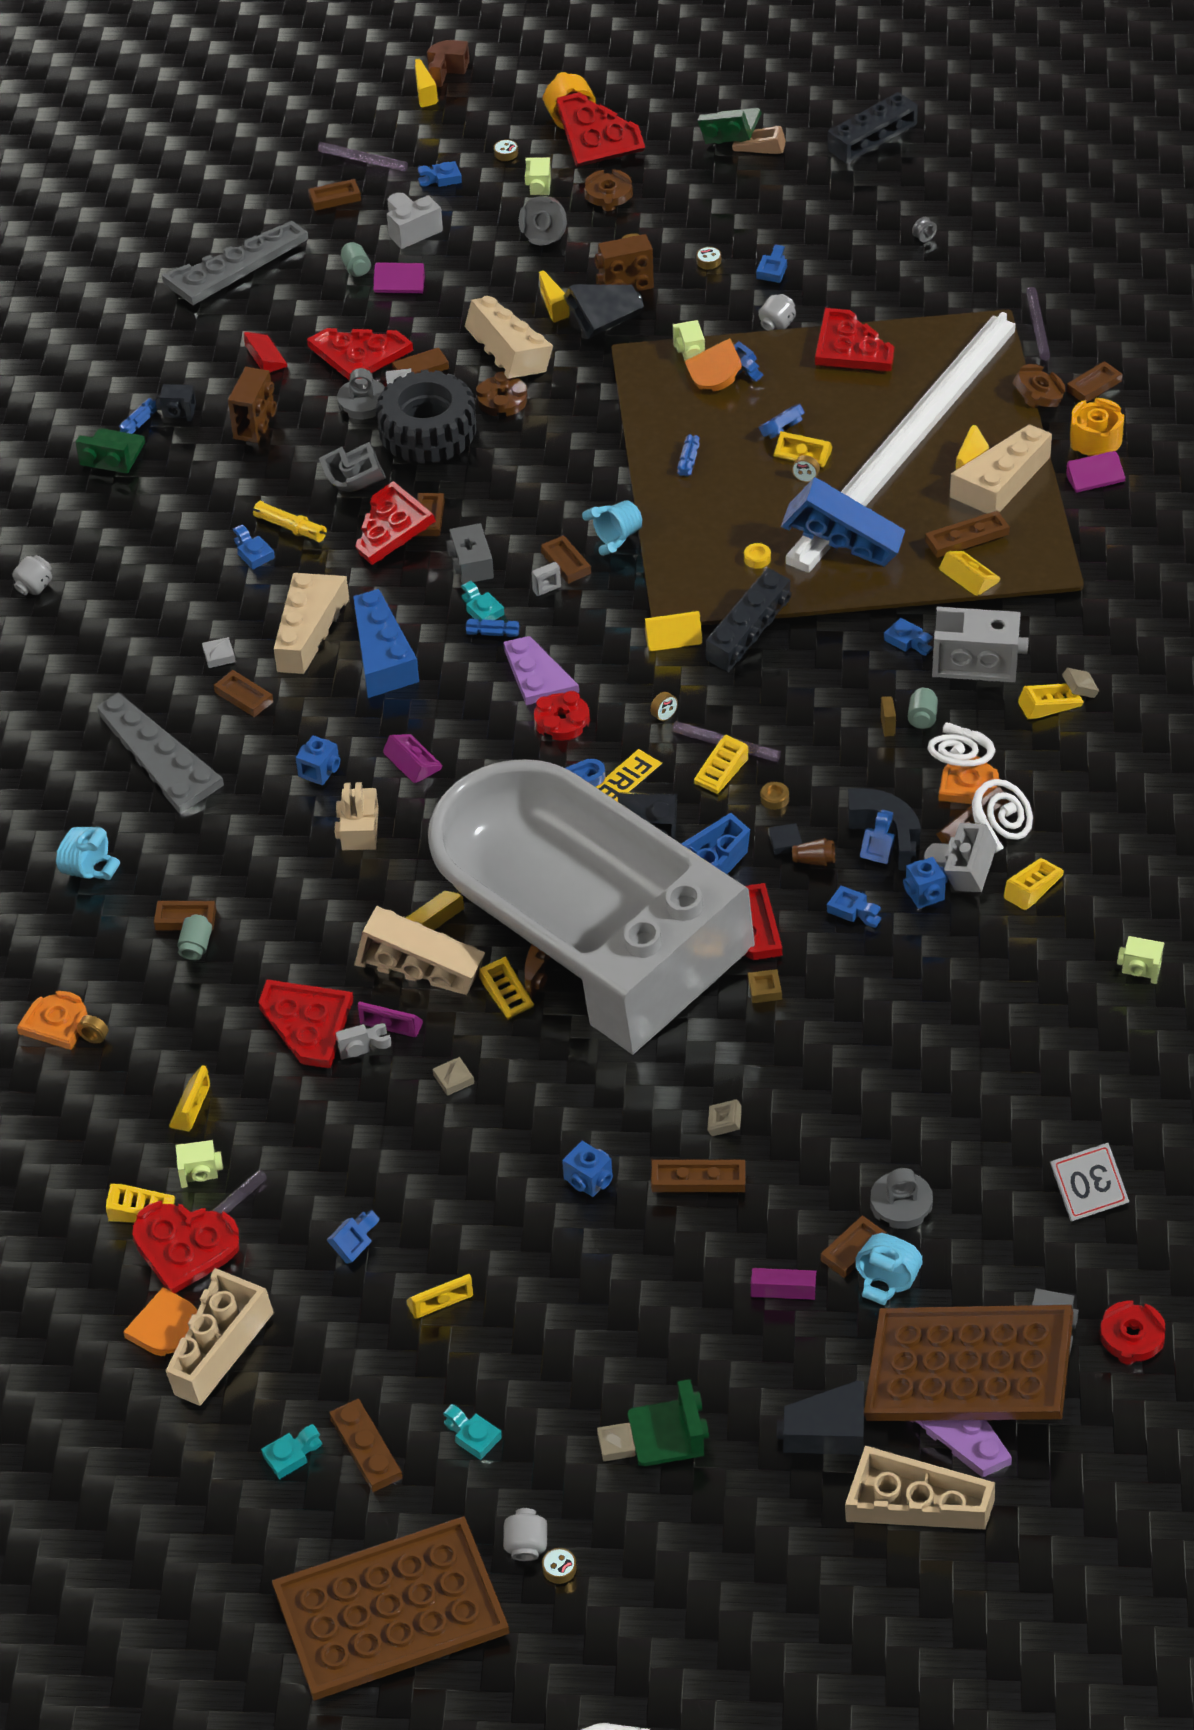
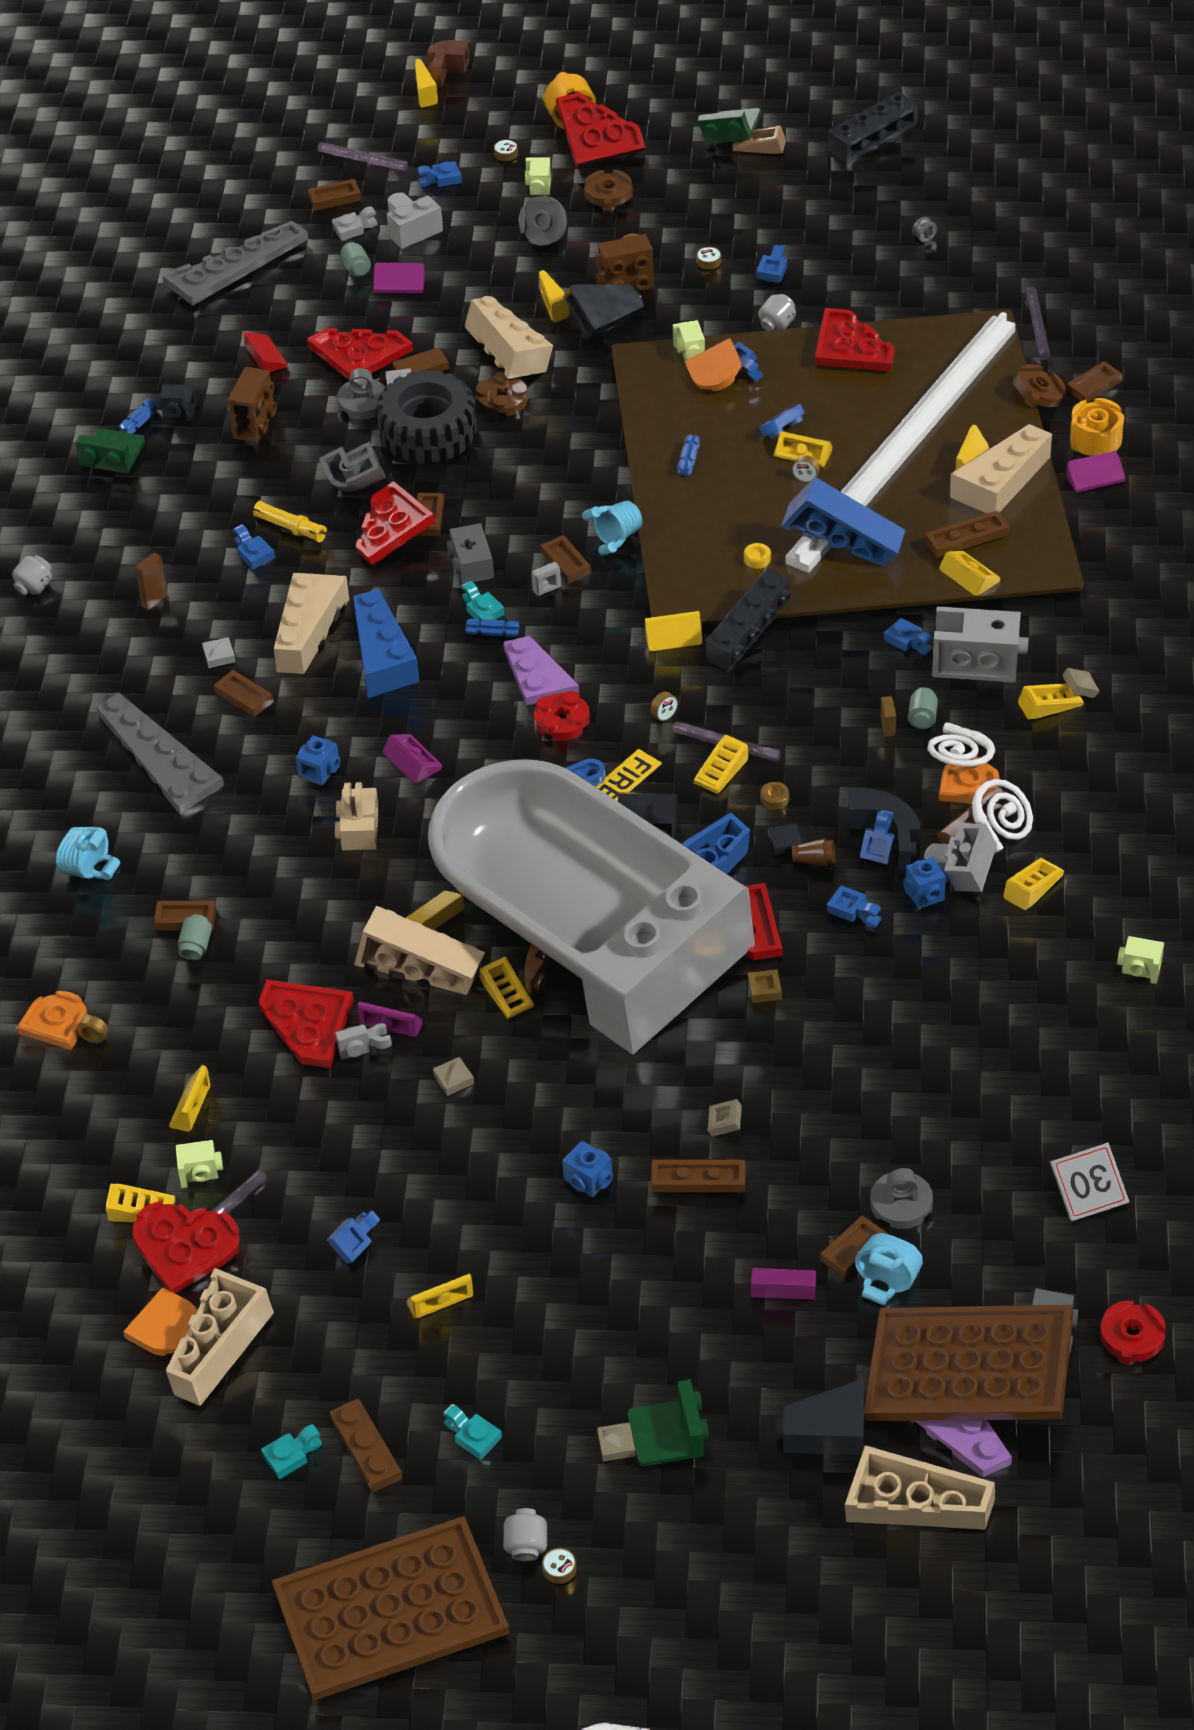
none -> reddish brown tile [135,553,168,610]
none -> light grey plate [332,207,377,241]

